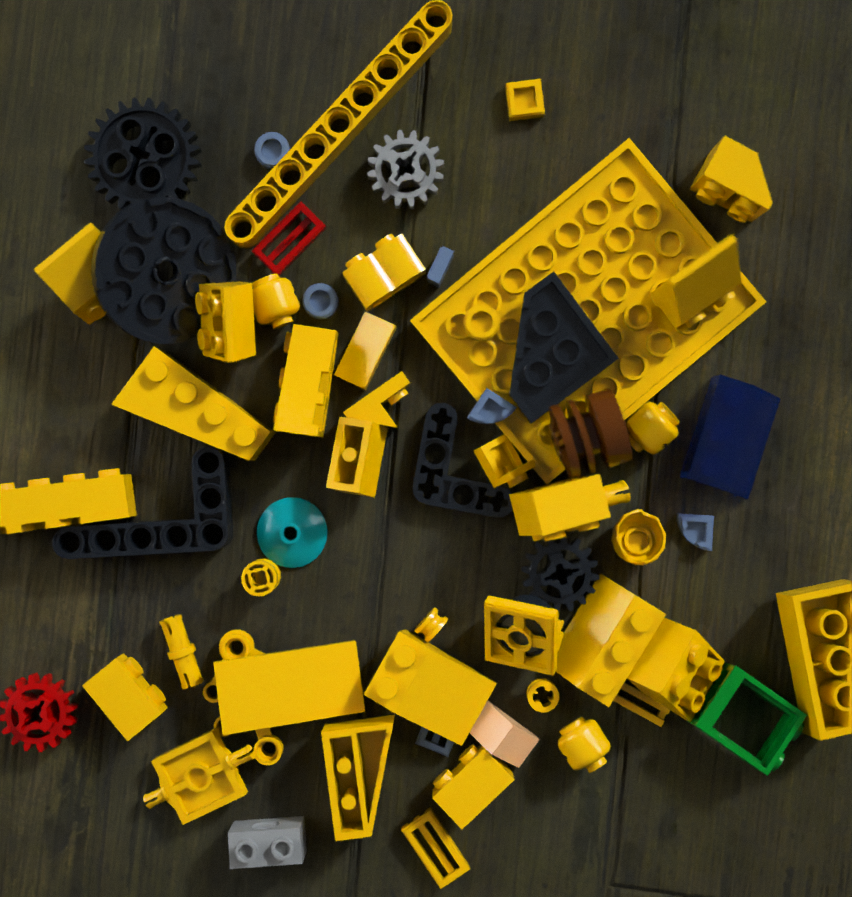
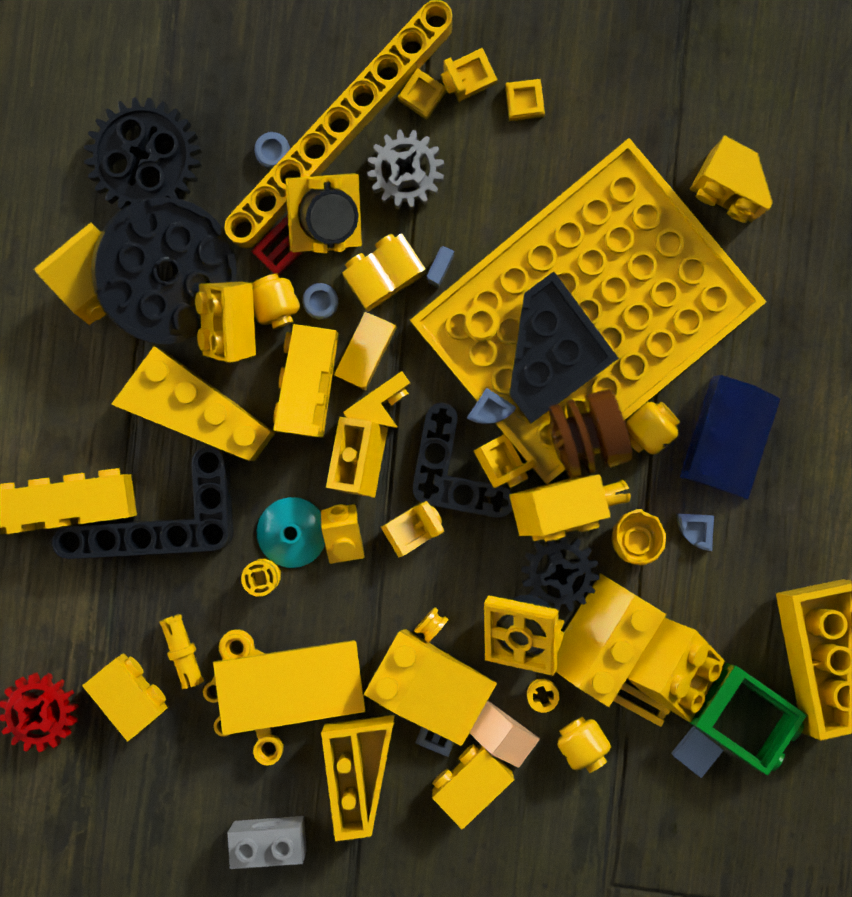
yellow plate [143,728,255,825] -> none
yellow tile [401,807,470,889] -> none
yellow slope [650,234,742,328] -> none
none -> piece [285,173,362,253]
none -> yellow bracket [321,504,365,564]
none -> yellow bracket [381,501,444,557]
none -> yellow tile [397,68,447,120]
none -> yellow bracket [440,48,498,102]
none -> sand blue tile [672,726,724,778]

